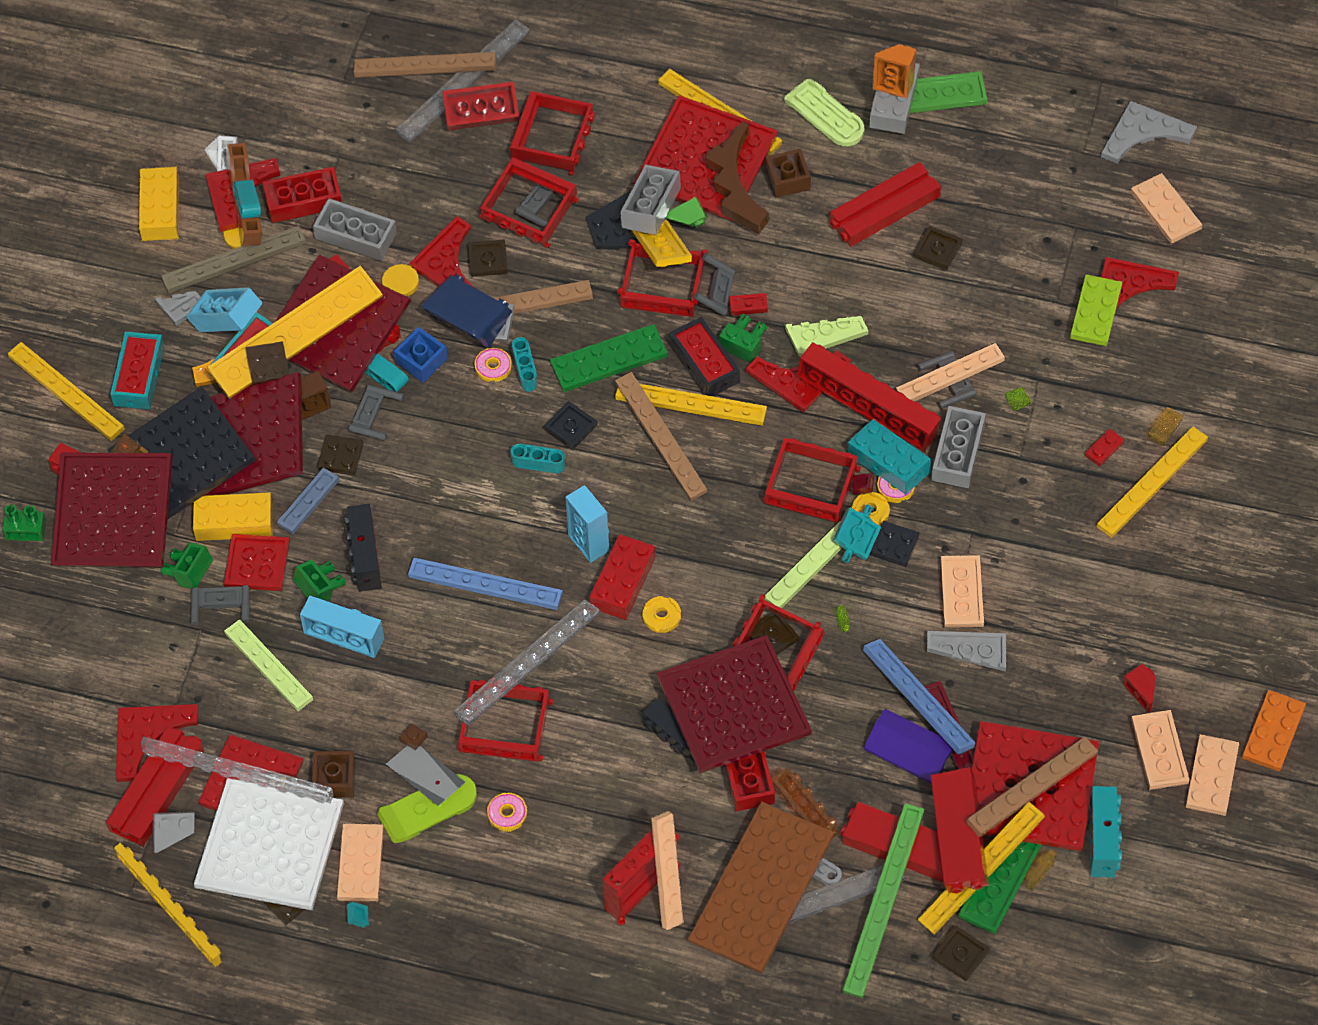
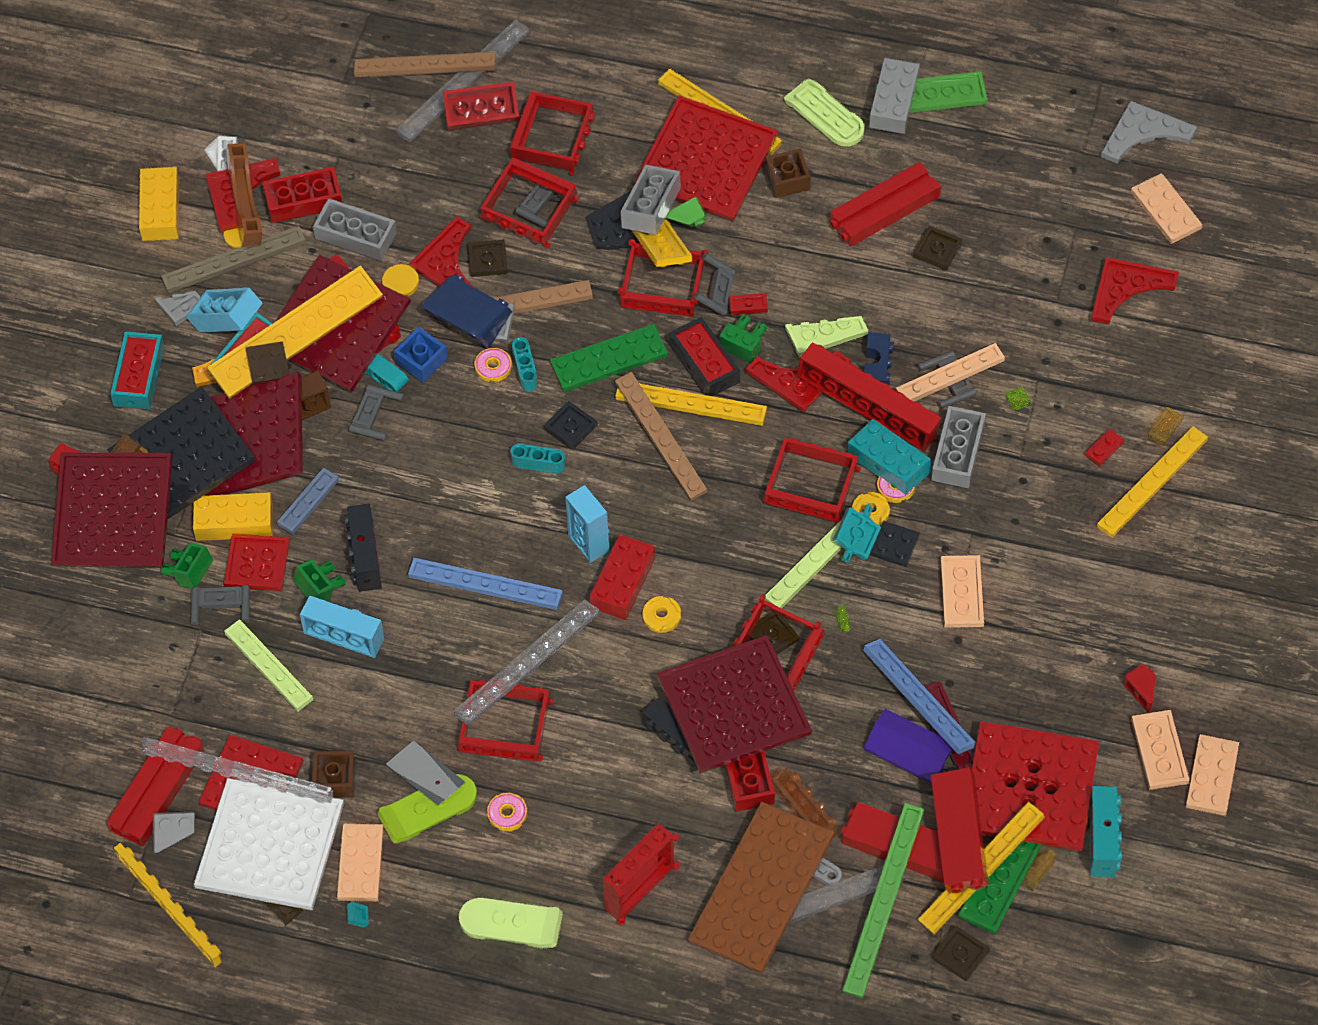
green brick [2,504,47,541] -> none
yellow plate [7,342,125,441] -> none
red plate [116,704,198,782] -> none
teal beam [233,180,261,219] -> none
dark brown plate [318,435,364,476] -> none
reddish brown plate [399,723,428,750] -> none
light nougat plate [652,811,683,930] -> none
reddish brown arch [706,121,769,234] -> none
dark red plate [852,473,875,495] -> none
orange slope [873,44,916,99] -> none
light grey wing [927,631,1006,672] -> none
medium nougat plate [966,737,1098,837] -> none
lime plate [1070,275,1122,346] -> none
orange plate [1242,690,1306,772] -> none
none -> yellowish green piece [459,898,563,948]
none -> dark blue arch [864,332,894,384]

